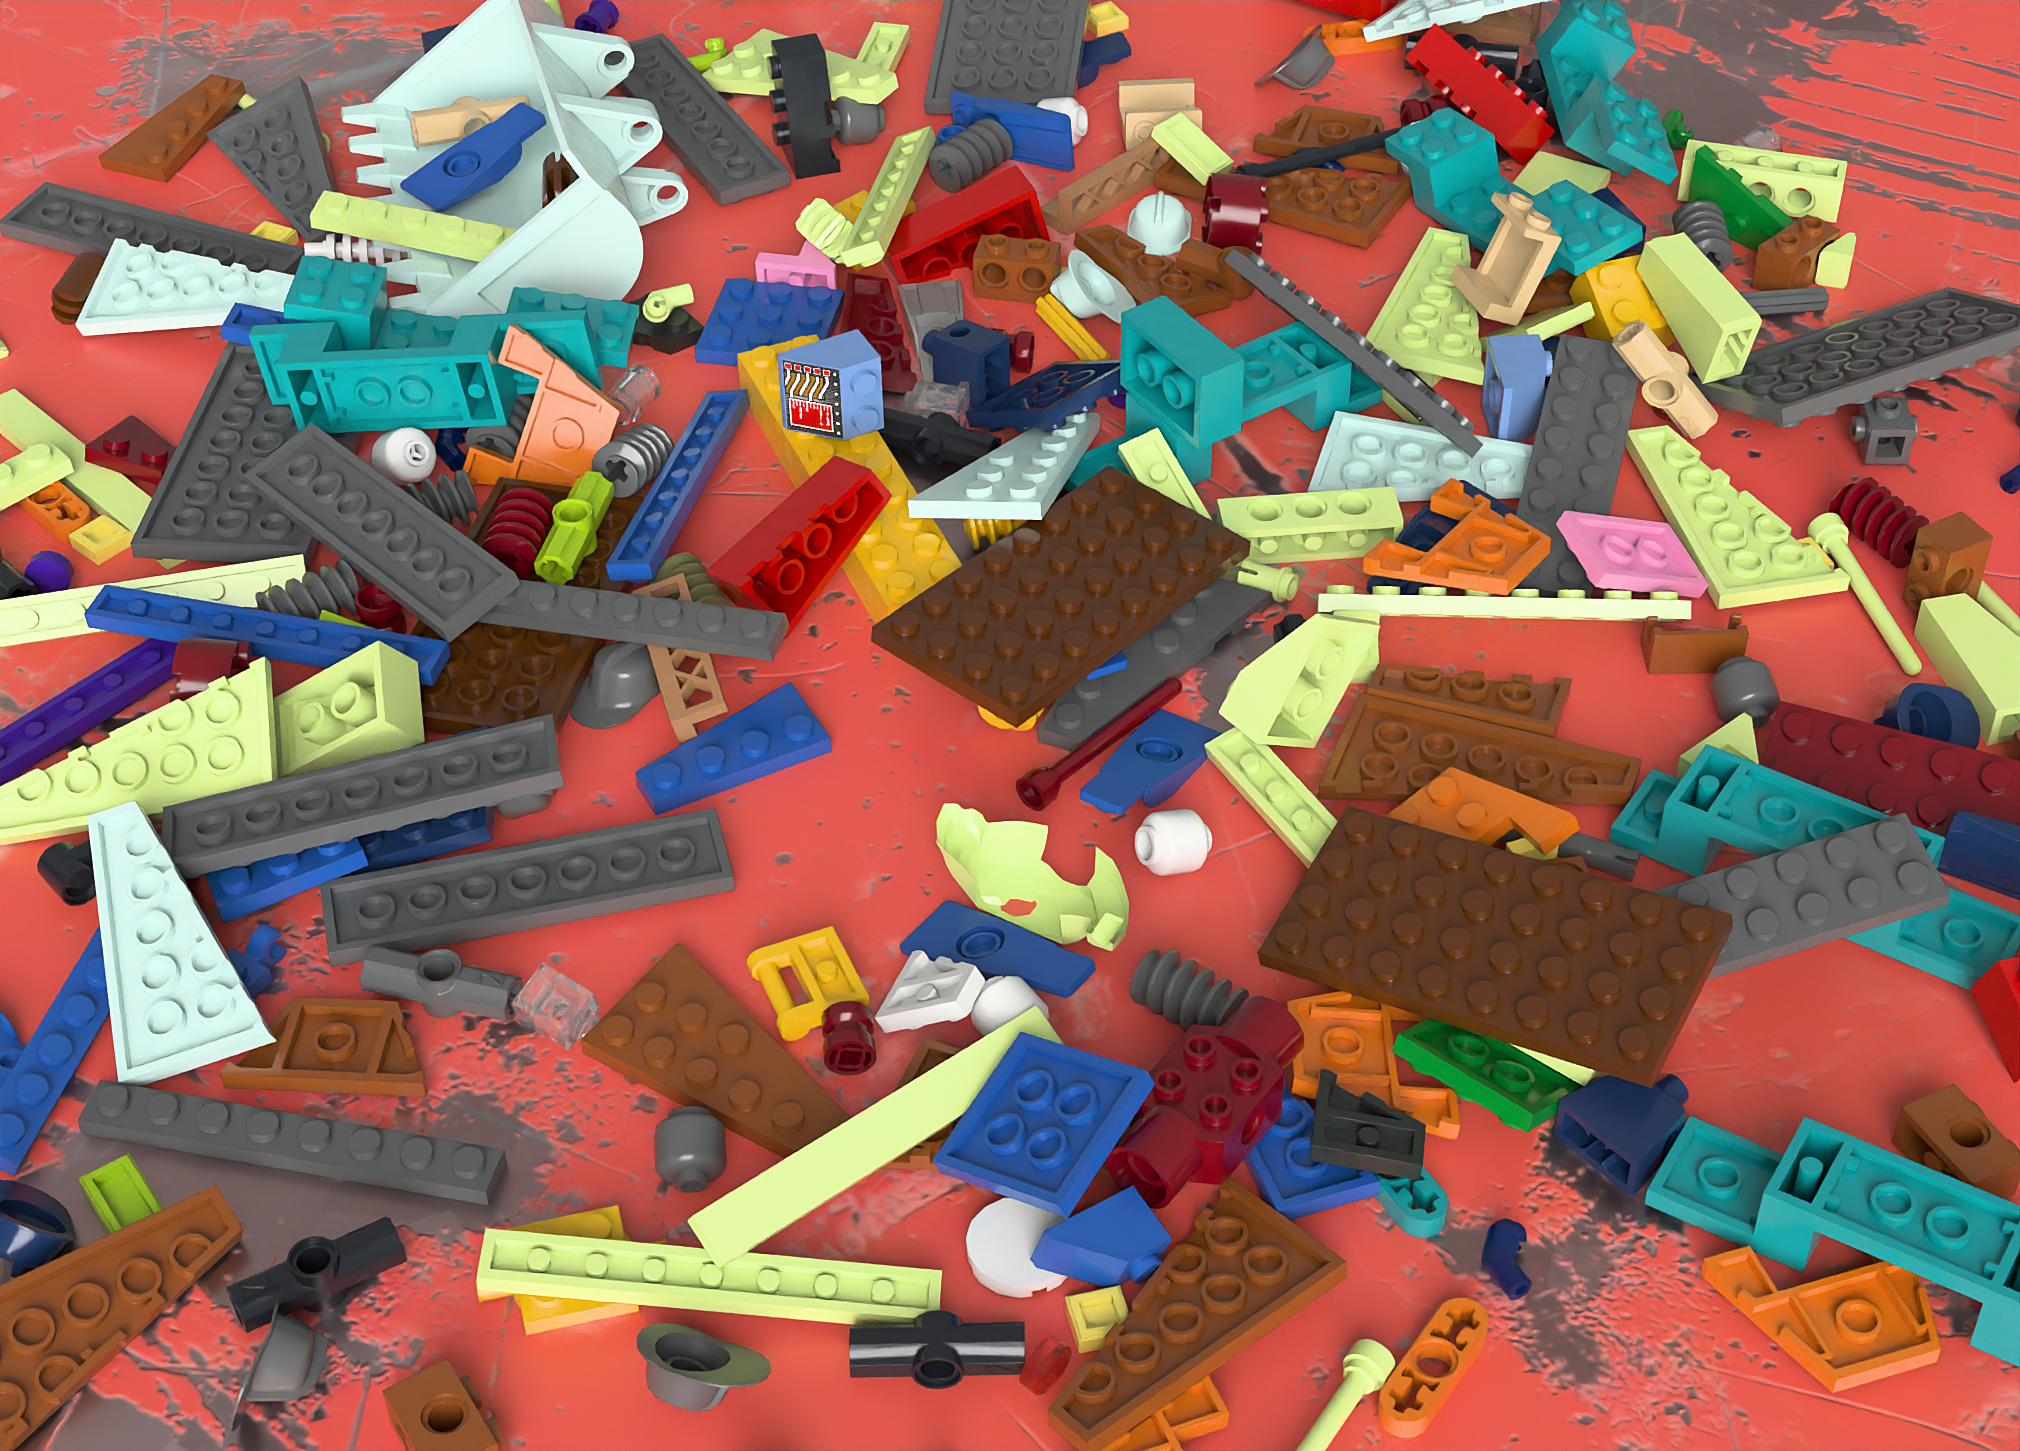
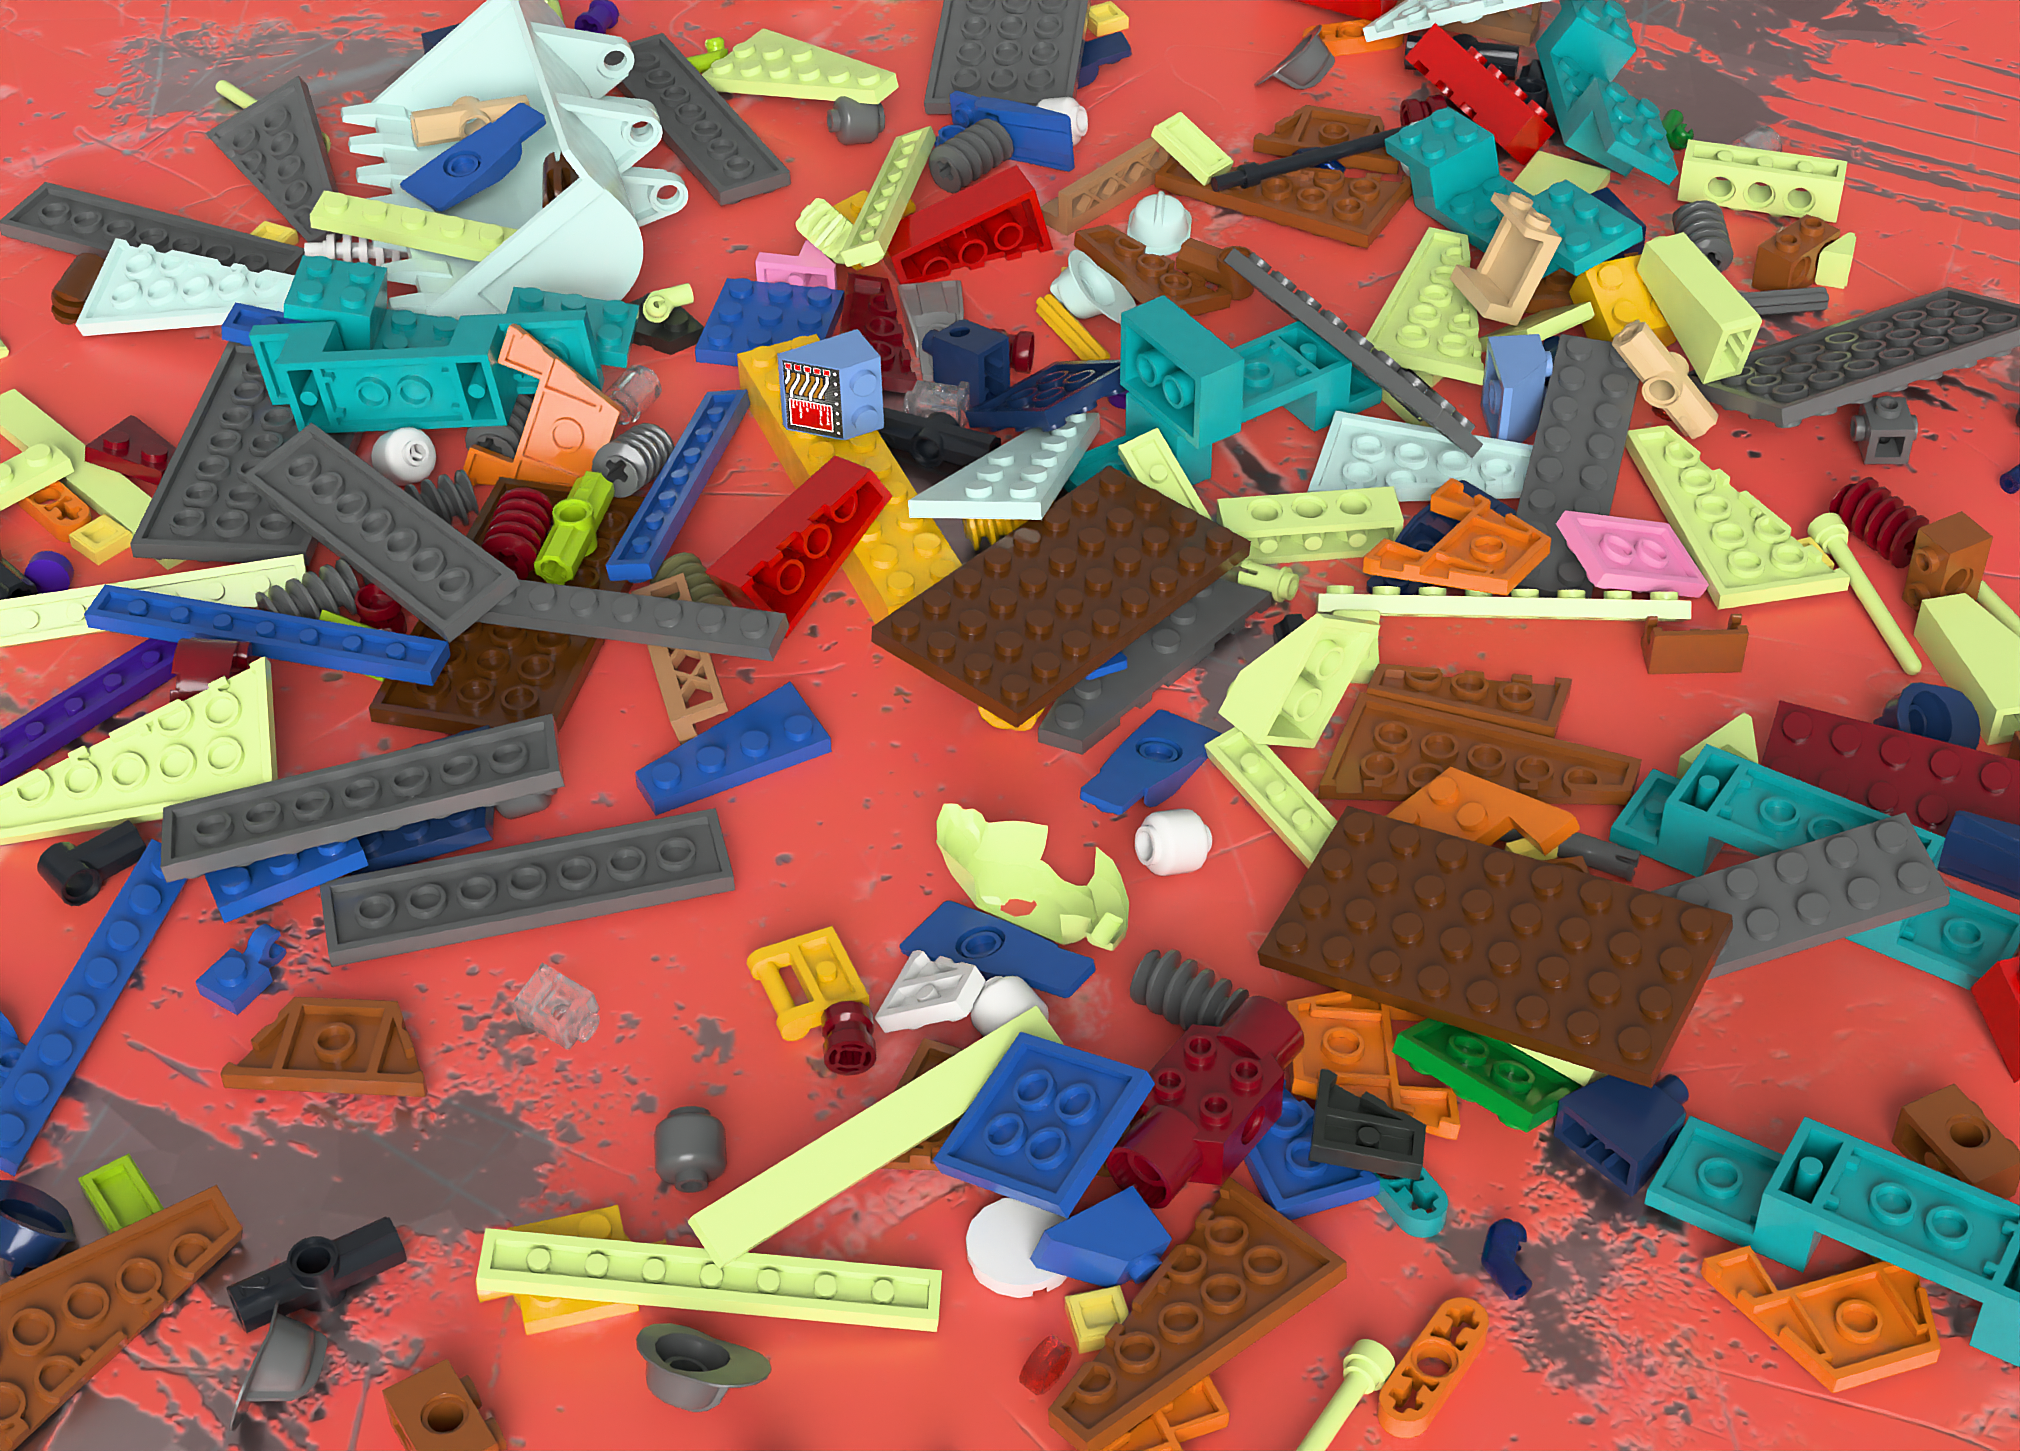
dark grey plate [77,1080,507,1206] -> none
light aqua wing [87,800,277,1087] -> none
dark orange wing [98,74,246,183] -> none
yellowish green slope [273,640,425,779] -> none
dark grey piece [360,946,524,1021] -> none
clear blue arm [434,427,469,472] -> none
dark grey piece [570,641,661,729] -> none
dark orange wing [581,942,851,1159] -> none
black wedge [766,33,841,180] -> none
black piece [849,1310,1026,1389] -> none
yellowish green plate [856,22,910,72] -> none
dark orange brick [973,234,1061,304] -> none
dark red piece [1016,678,1182,811] -> none
tan panel [1118,78,1203,150] -> none
dark red brick [1202,173,1269,256] -> none
green wing [1688,144,1795,252] -> none
dark grey head [1710,656,1780,729] -> none

